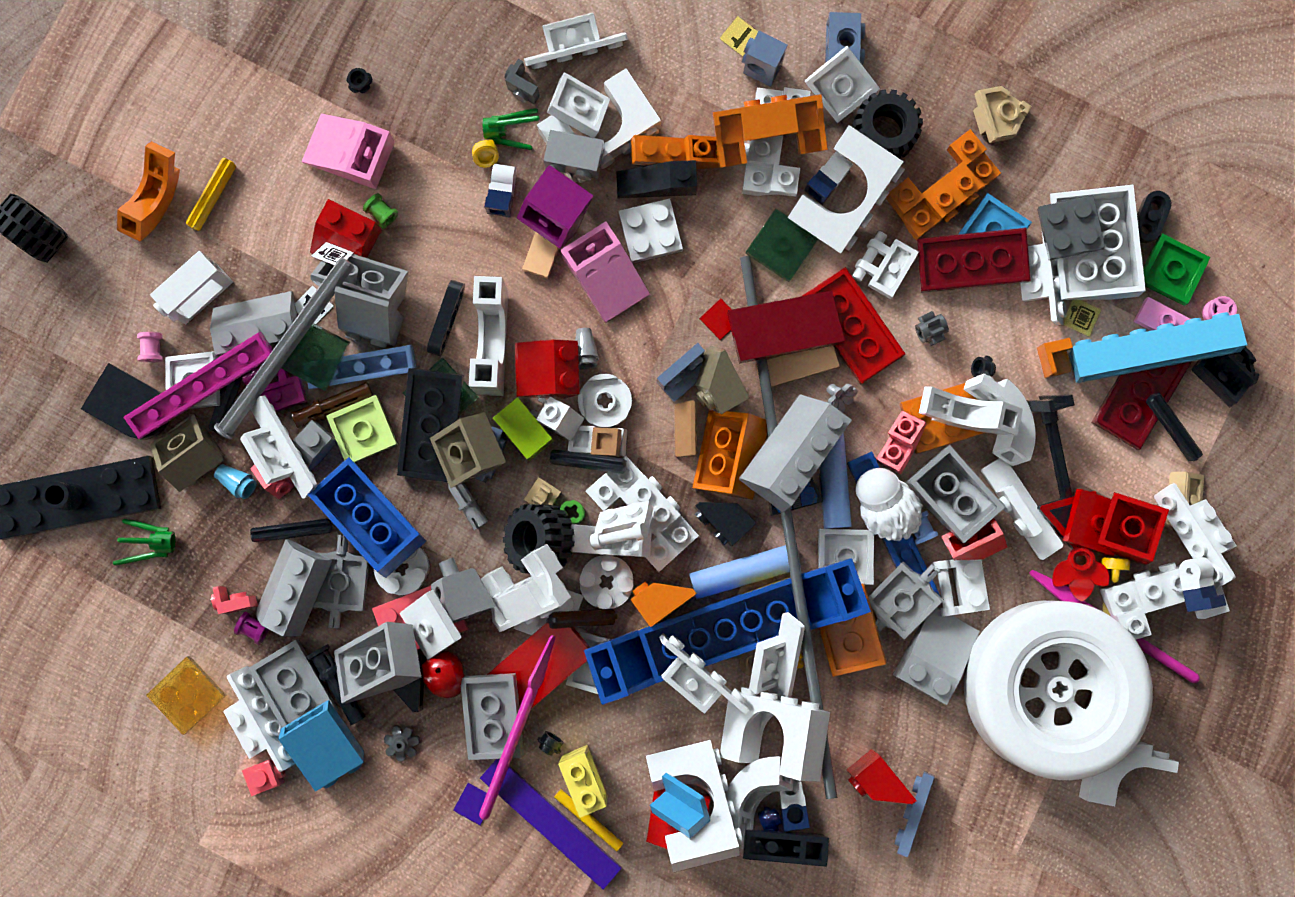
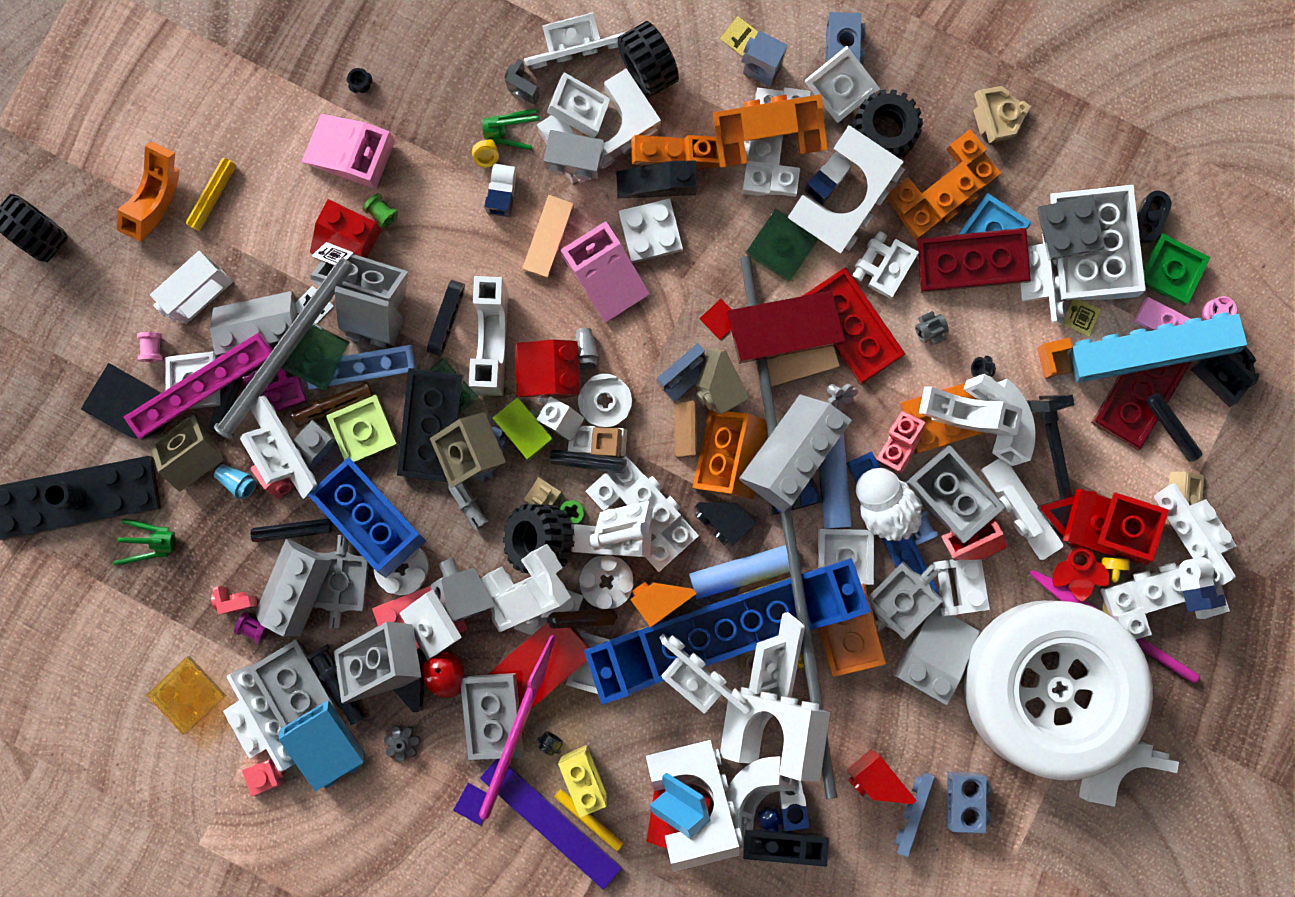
magenta slope [517,165,594,249] -> none
none -> black tyre [618,21,679,97]
none -> sand blue brick [946,771,991,833]

